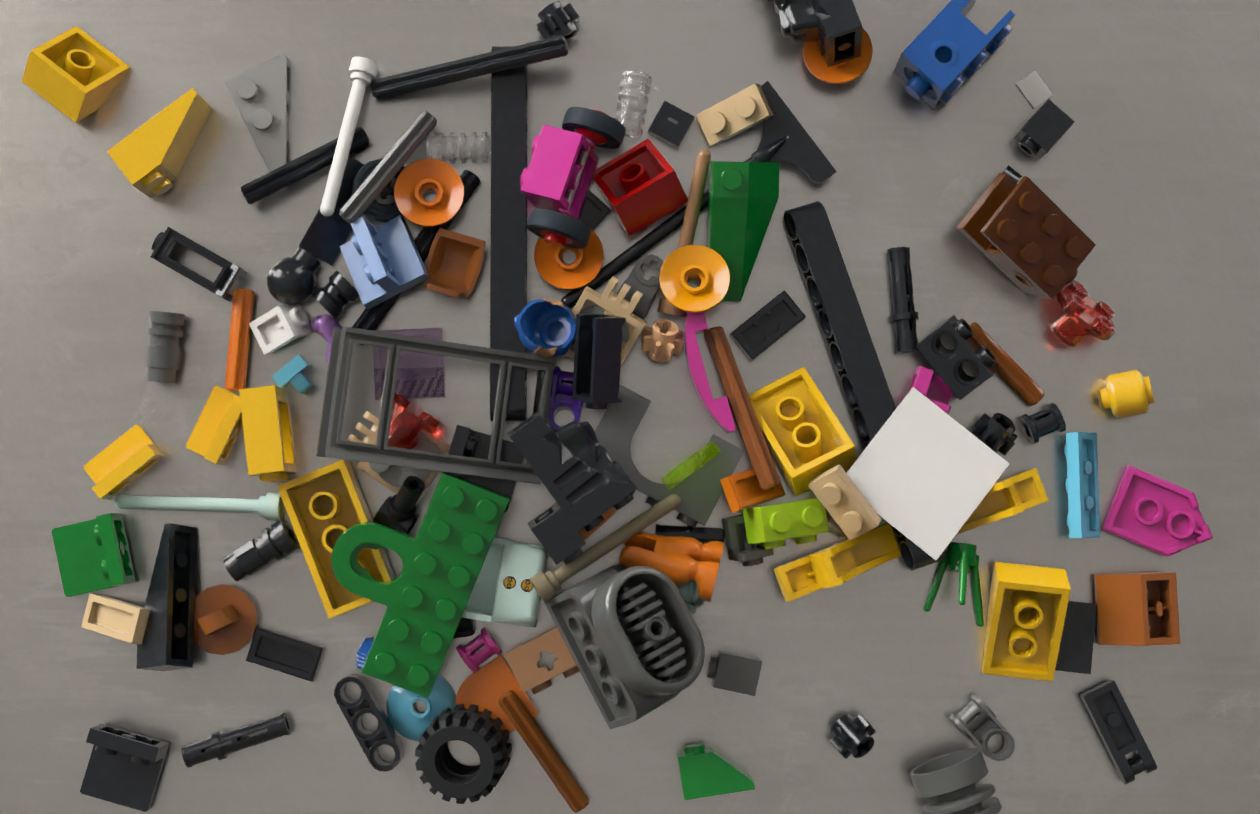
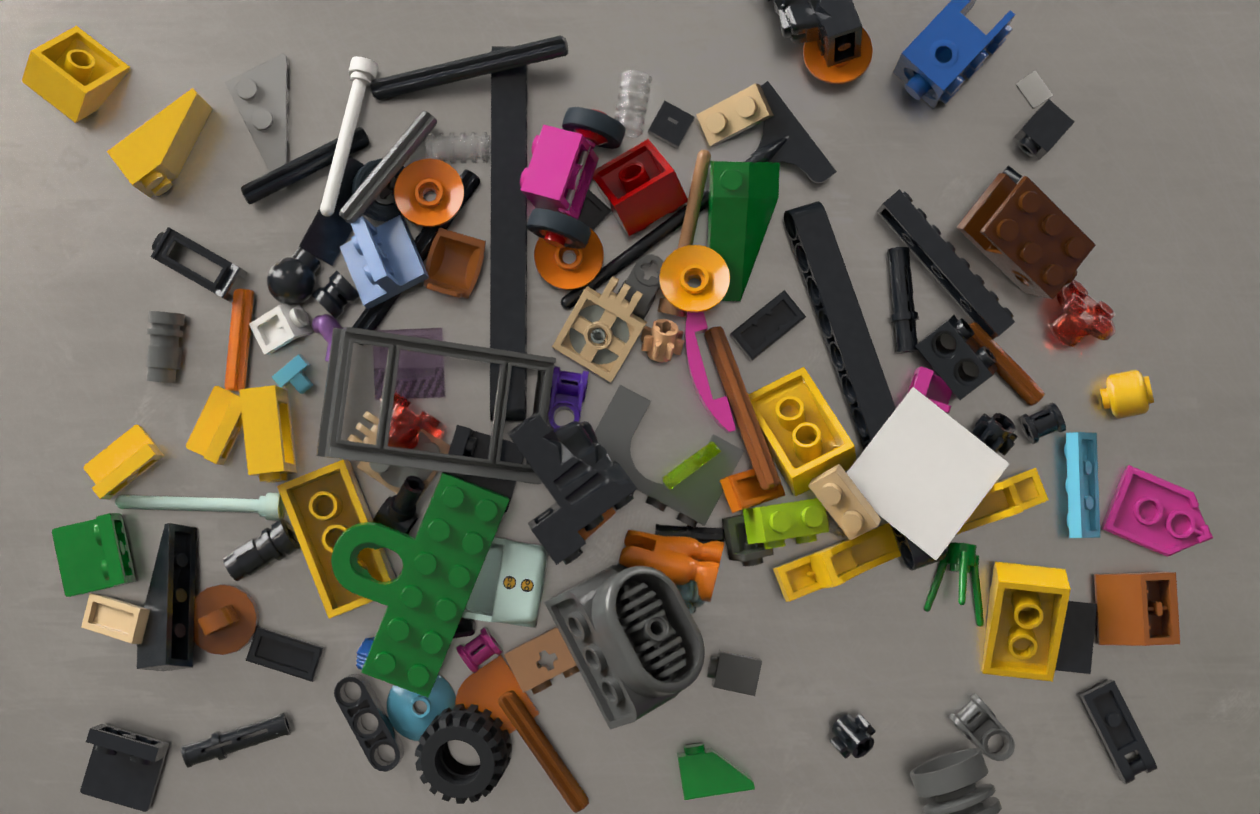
blue hair [513,298,576,358] -> none
dark tan piece [529,494,681,603] -> none
black gear [537,1,580,41] -> none
black window [572,314,626,409] -> none
none -> black piece [877,189,1015,339]

